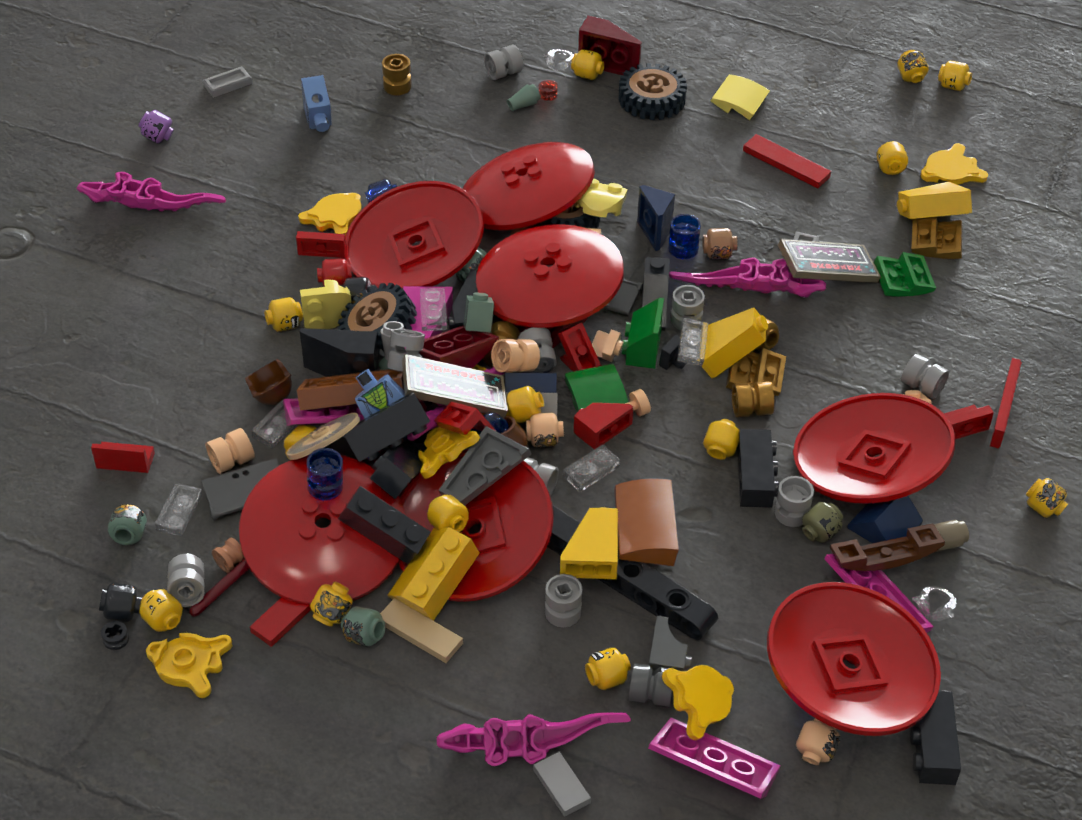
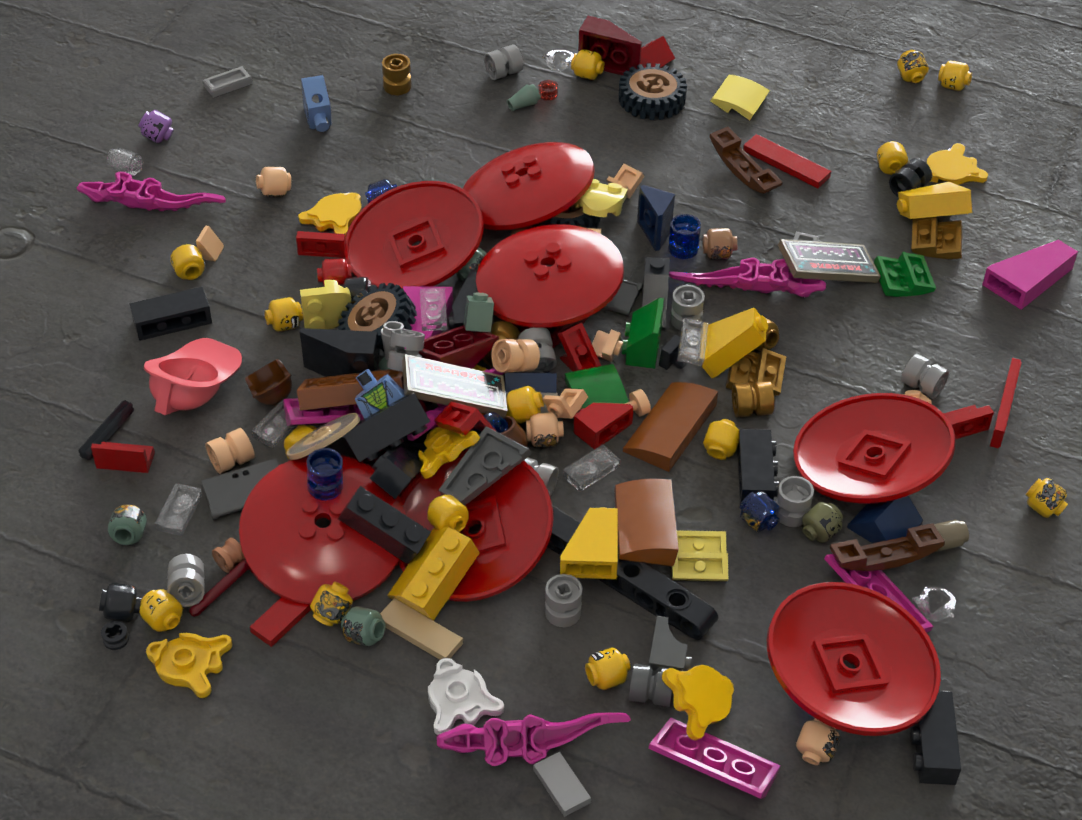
none -> black axle [78,400,134,460]
none -> clear brick [107,148,143,176]
none -> black brick [129,286,212,341]
none -> coral piece [144,338,242,415]
none -> yellow head [170,244,205,280]
none -> light nougat slope [196,226,224,261]
none -> light nougat head [256,167,291,197]
none -> white tile [428,658,504,735]
none -> light nougat bracket [542,389,588,419]
none -> light nougat bracket [606,164,644,199]
none -> dark orange slope [623,382,718,472]
none -> red panel [640,36,675,68]
none -> light yellow slope [671,531,729,581]
none -> reddish brown slope [710,126,783,194]
none -> clear blue head [739,492,780,532]
none -> black wheel [889,158,932,197]
none -> dark pink slope [982,240,1078,310]

